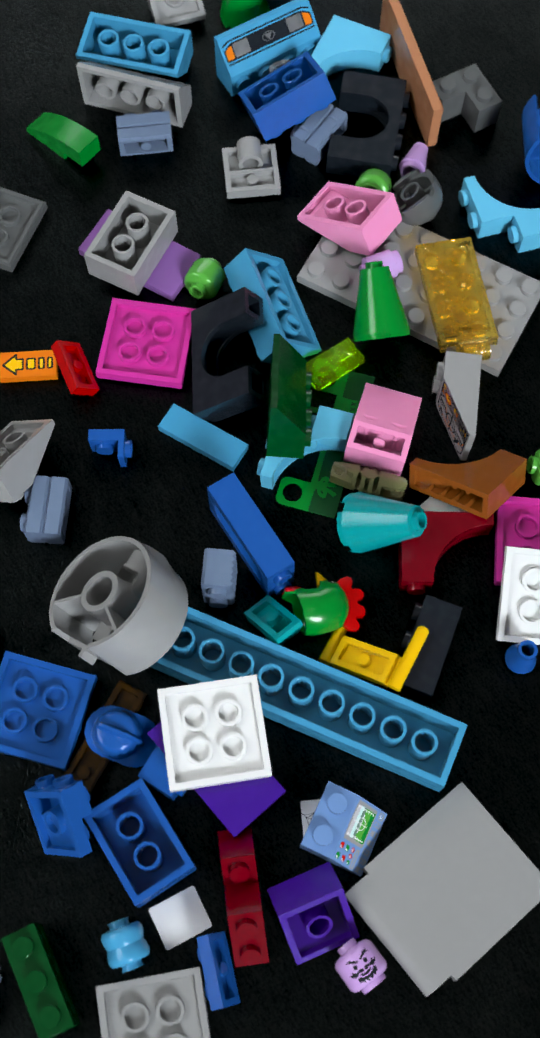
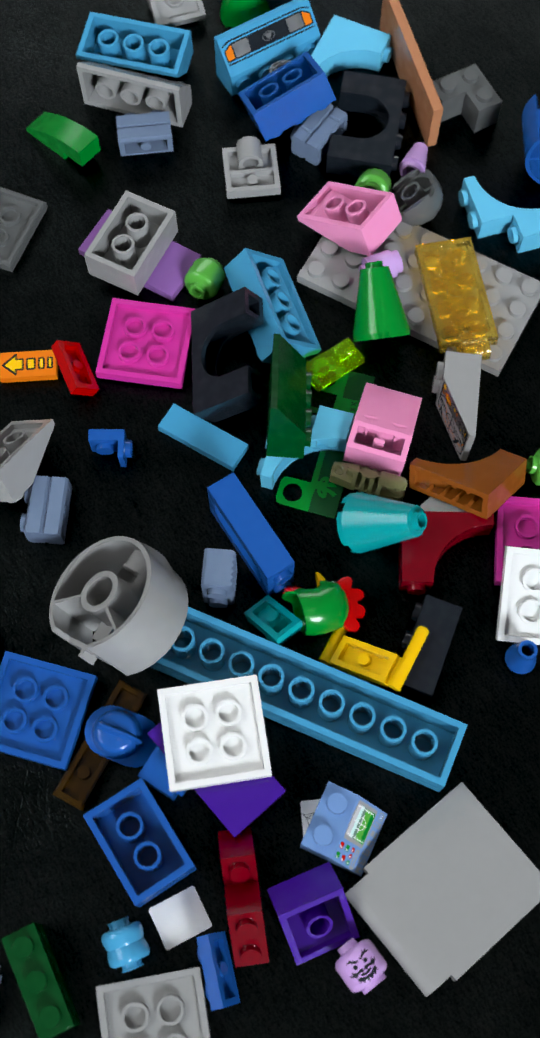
blue plate [24,774,93,858] -> none

